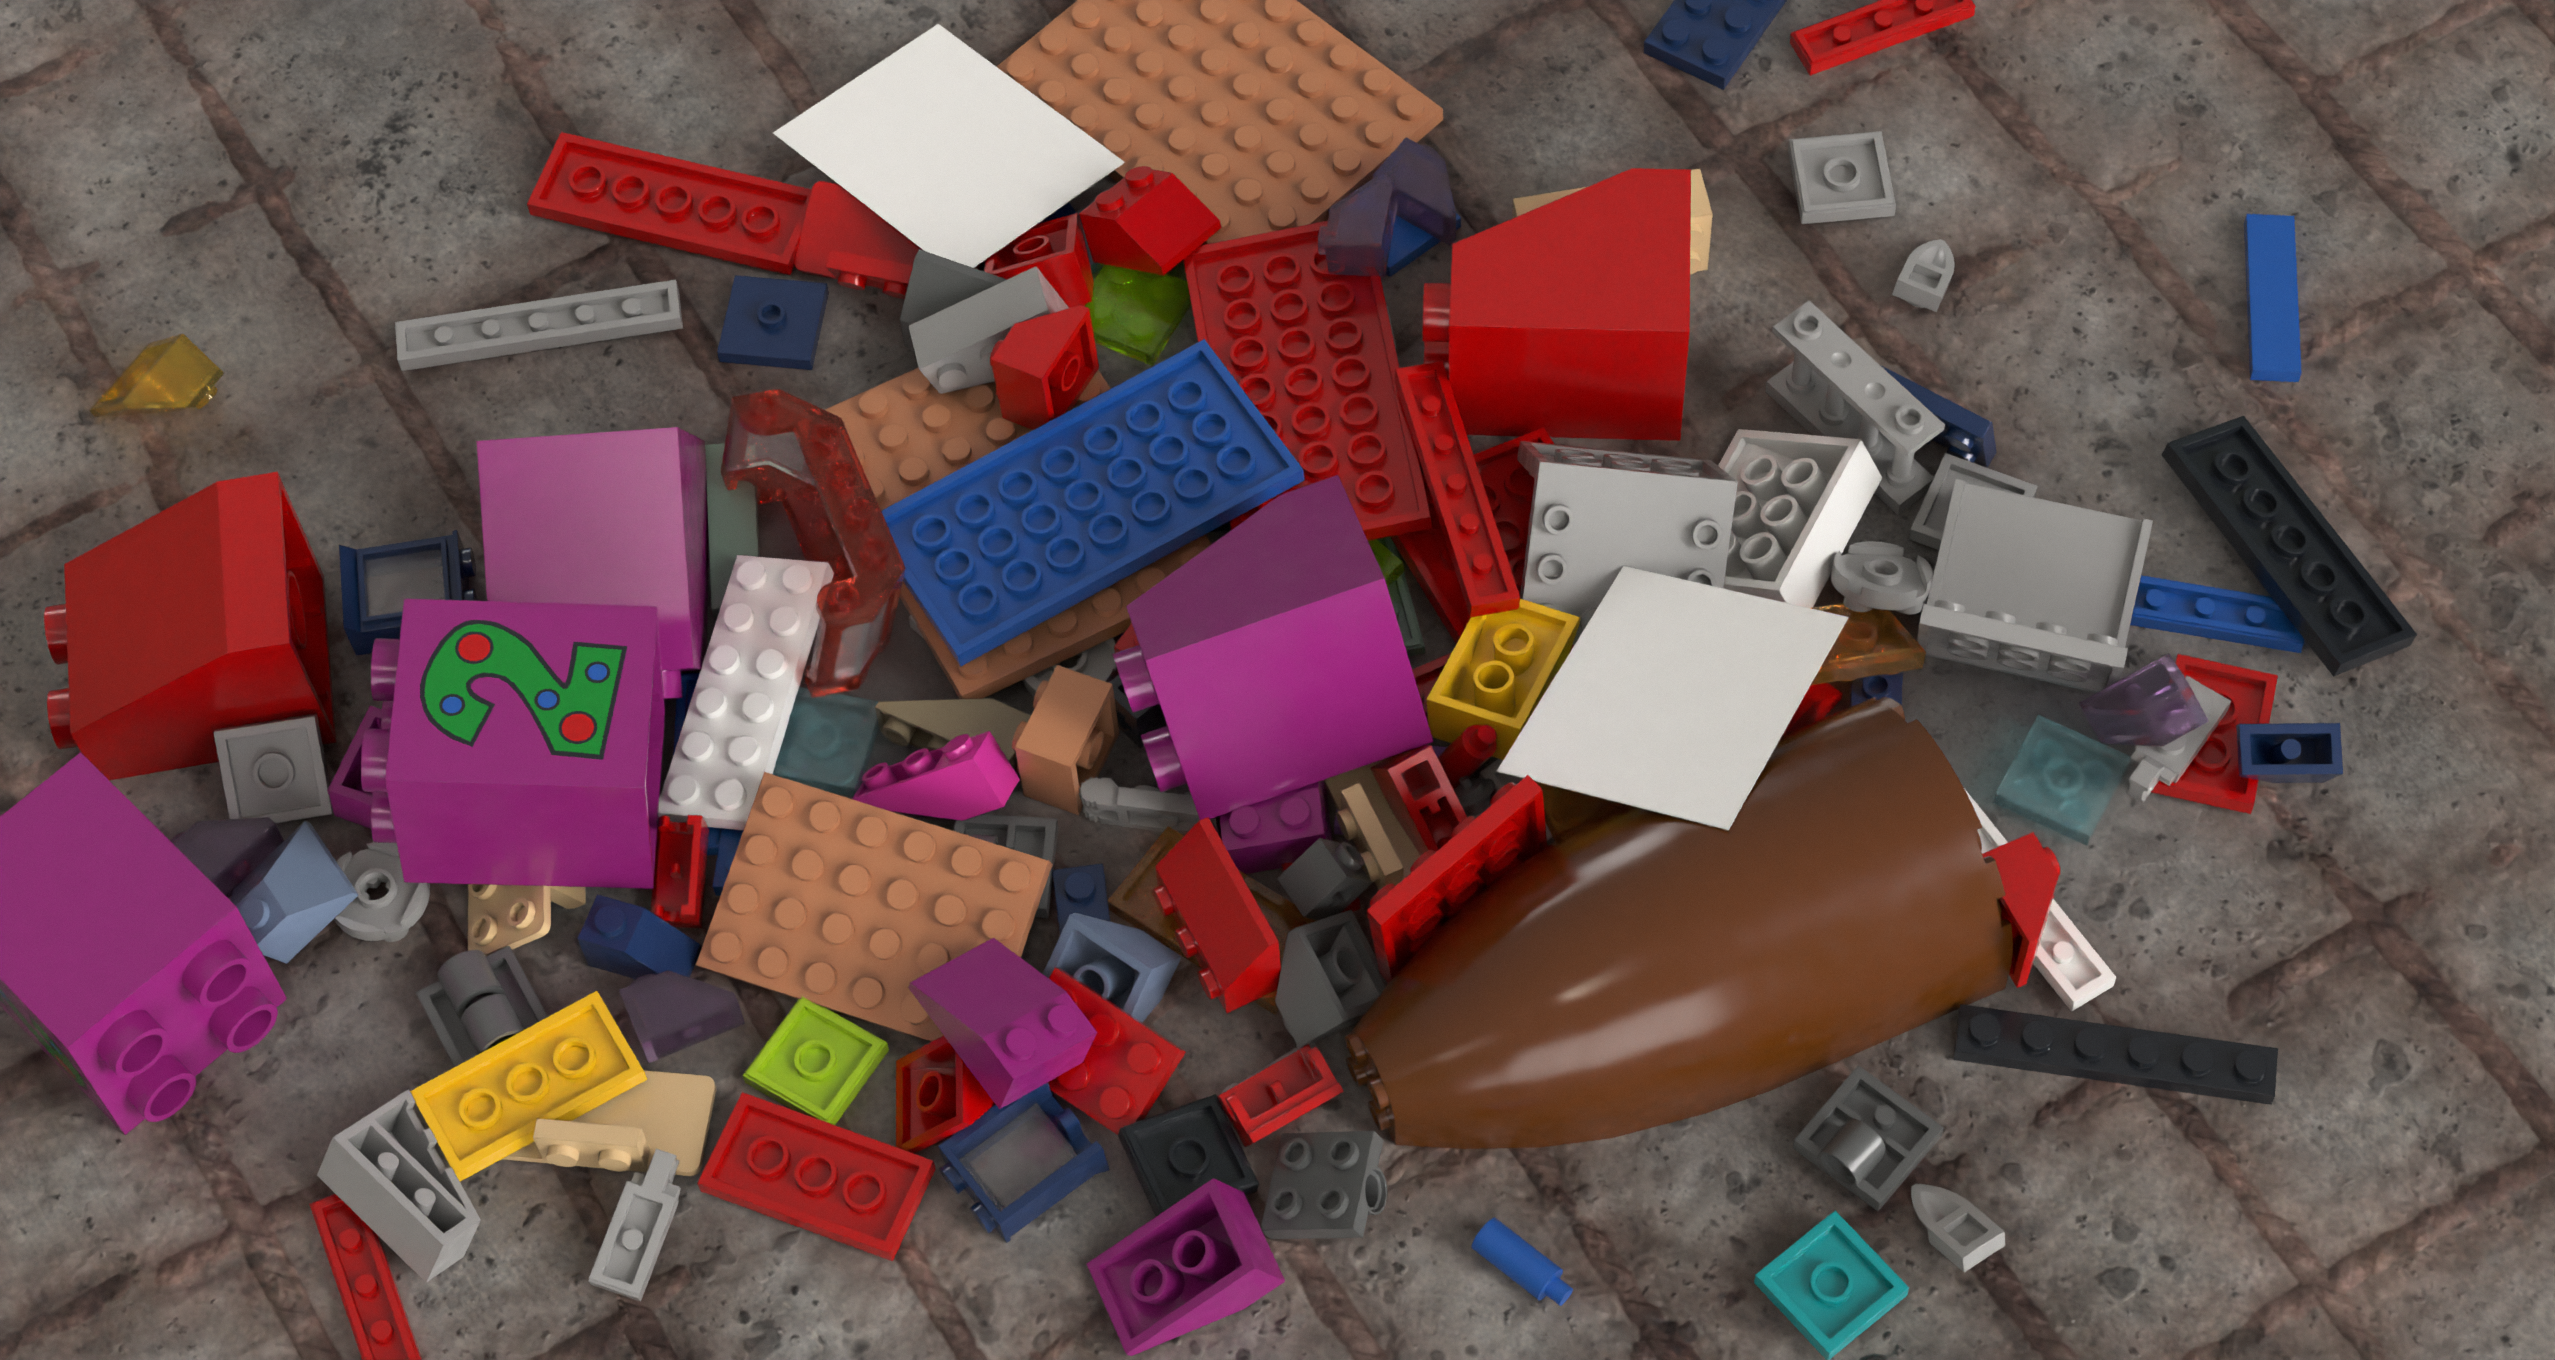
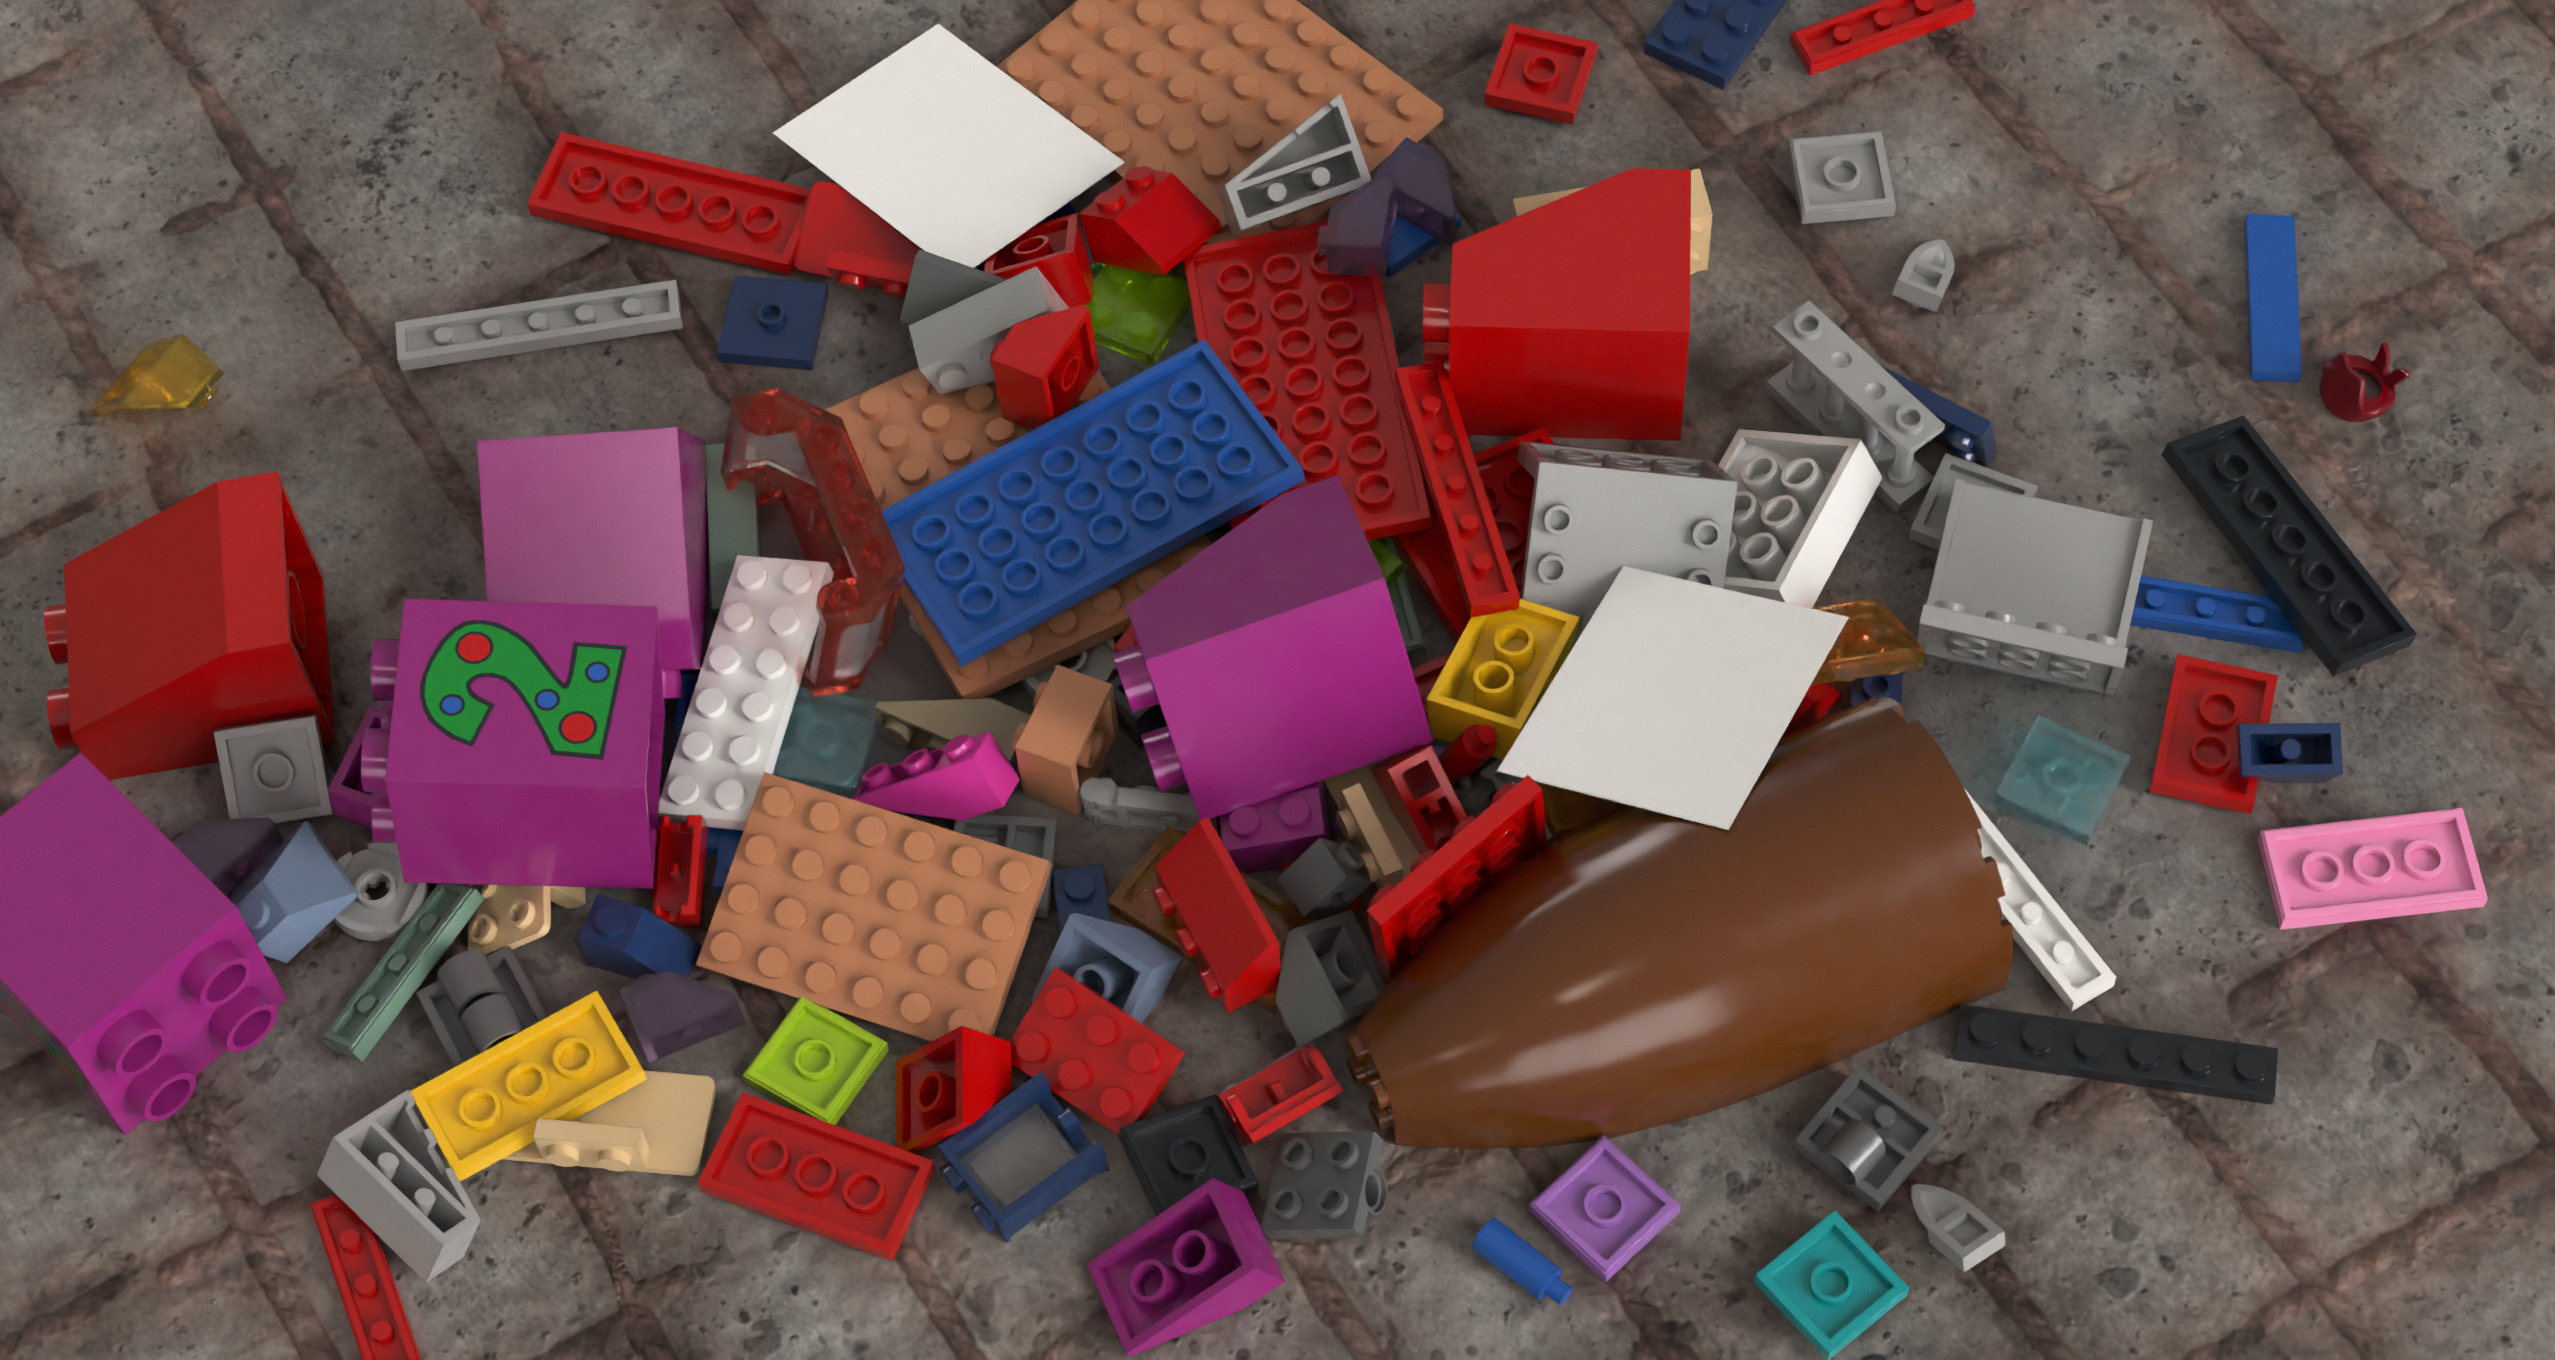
dark blue window [339,530,478,655] -> none
light grey hinge [588,1149,681,1302] -> none
magenta slope [908,938,1097,1109] -> none
light grey plate [1831,541,1933,615] -> none
red slope [1982,832,2060,988] -> none
clear purple slope [2079,653,2209,746] -> none
light grey hinge [2125,676,2231,803] -> none
none -> sand green tile [321,883,485,1062]
none -> light grey wedge [1217,94,1373,235]
none -> red plate [1484,23,1598,125]
none -> medium lavender tile [1529,1135,1681,1282]
none -> bright pink tile [2257,808,2488,930]
none -> dark red piece [2319,343,2409,422]

